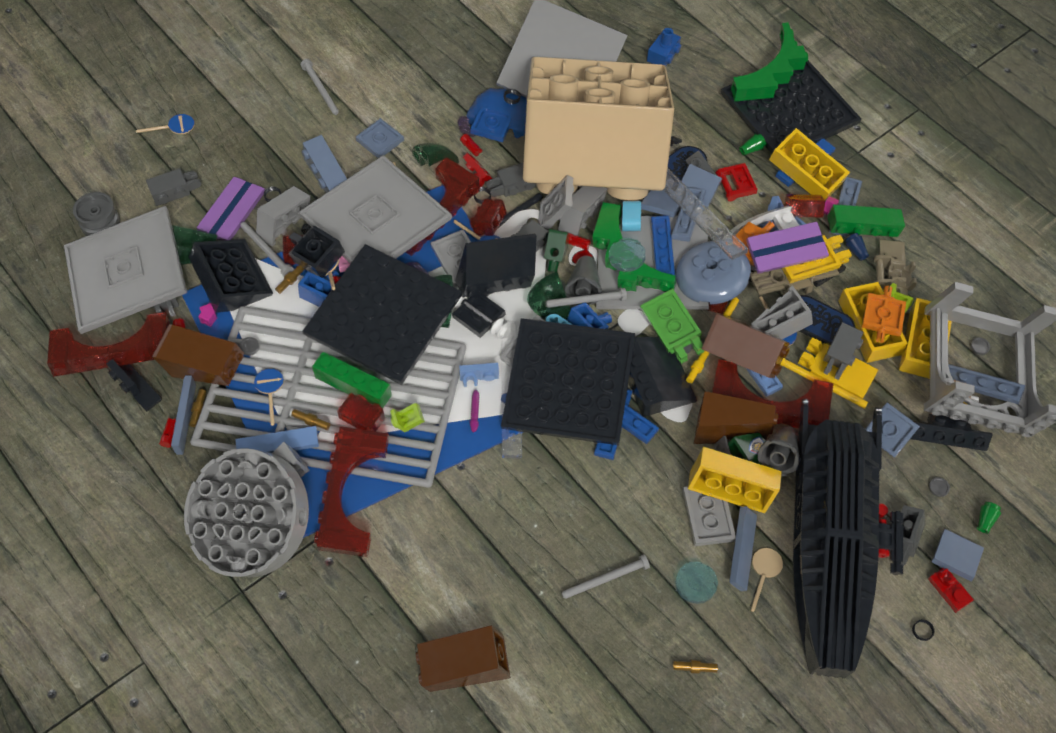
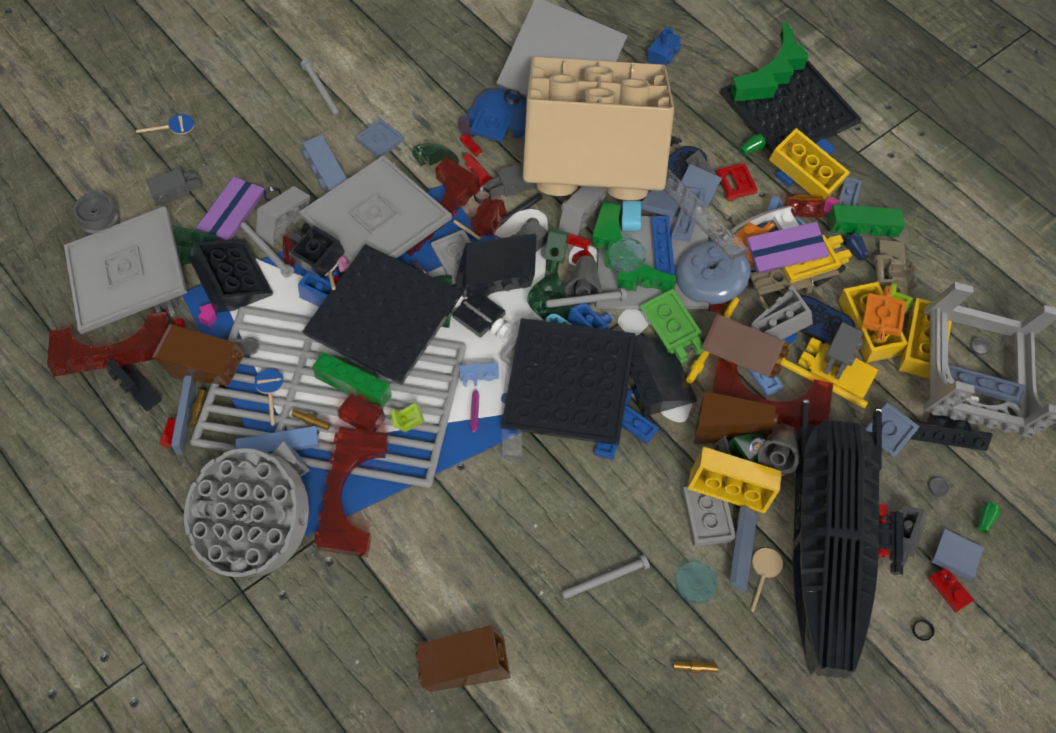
pearl gold bar [275,265,305,294] -> none
light grey plate [538,175,574,230] -> none

